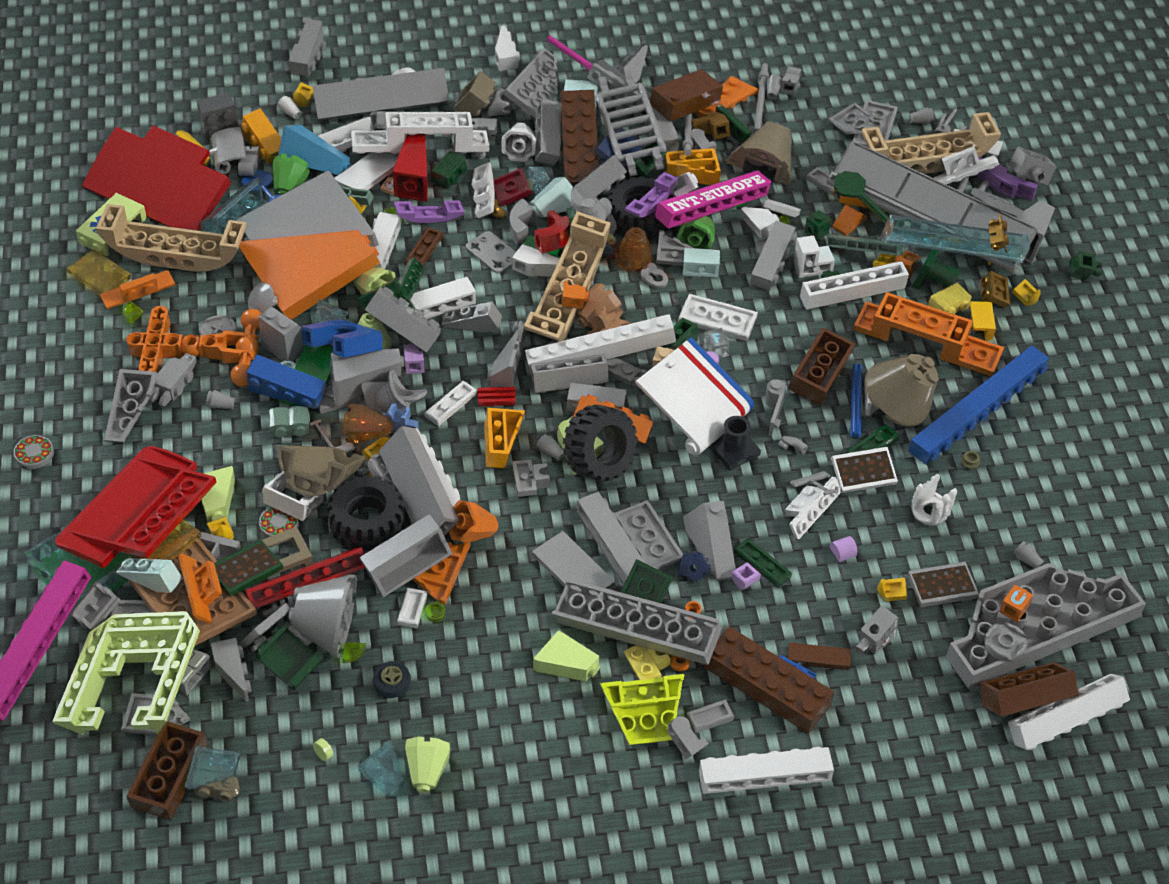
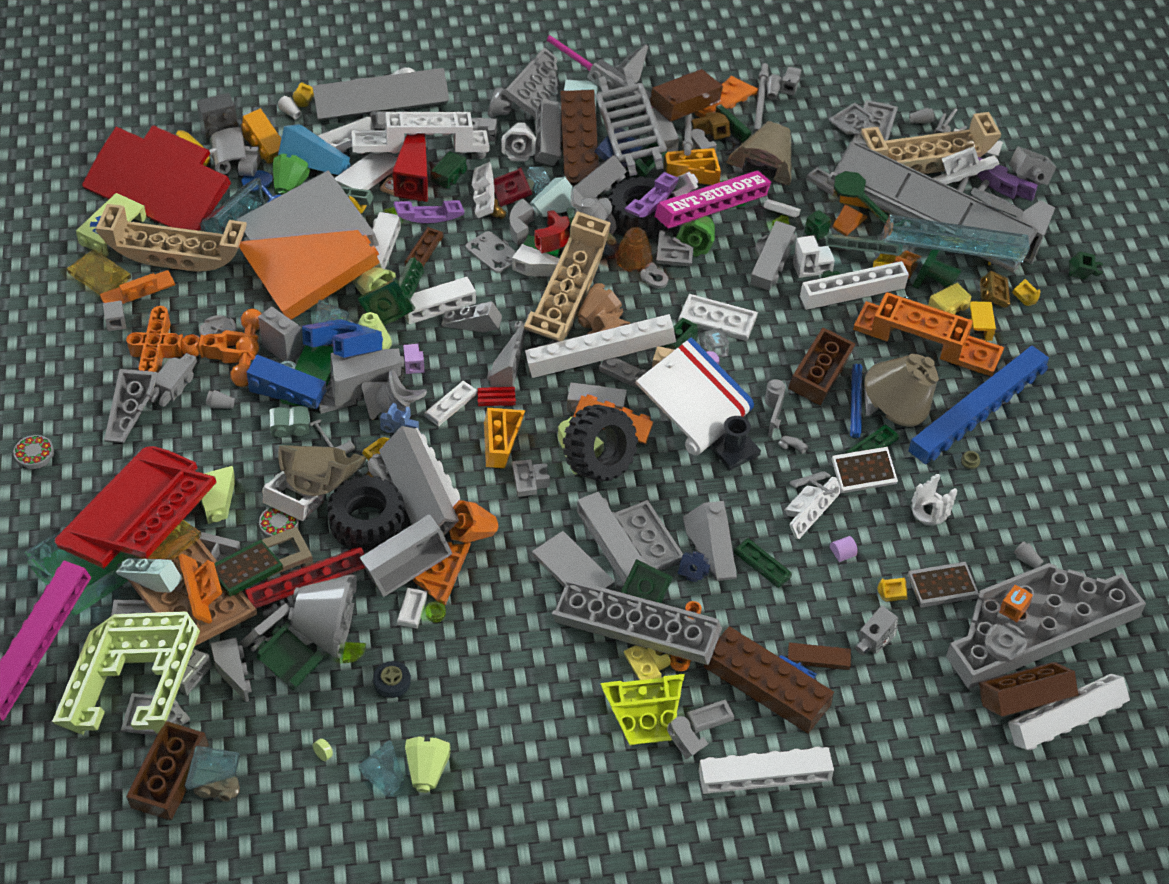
light grey hinge [69,582,120,631] -> none
clear neon green tile [124,301,144,324] -> none
yellow plate [207,517,234,540] -> none
light grey dish [248,283,278,313] -> none
light grey wedge [289,18,326,77] -> none
clear orange cone [343,404,393,443] -> none
light grey brick [365,287,441,352] -> none
dark tan piece [453,71,496,118] -> none
white slope [495,25,520,71] -> none
light grey brick [530,354,609,393] -> none
yellowish green slope [533,631,600,681] -> none
light grey cone [536,434,564,461] -> none
orange brick [561,281,589,309] -> none
light aqua panel [683,248,720,277] -> none
lavender brick [732,563,760,590] -> none
white slope [741,207,779,238] -> none
pearl gold hinge [988,214,1009,253] -> none
none -> light grey brick [103,301,126,331]

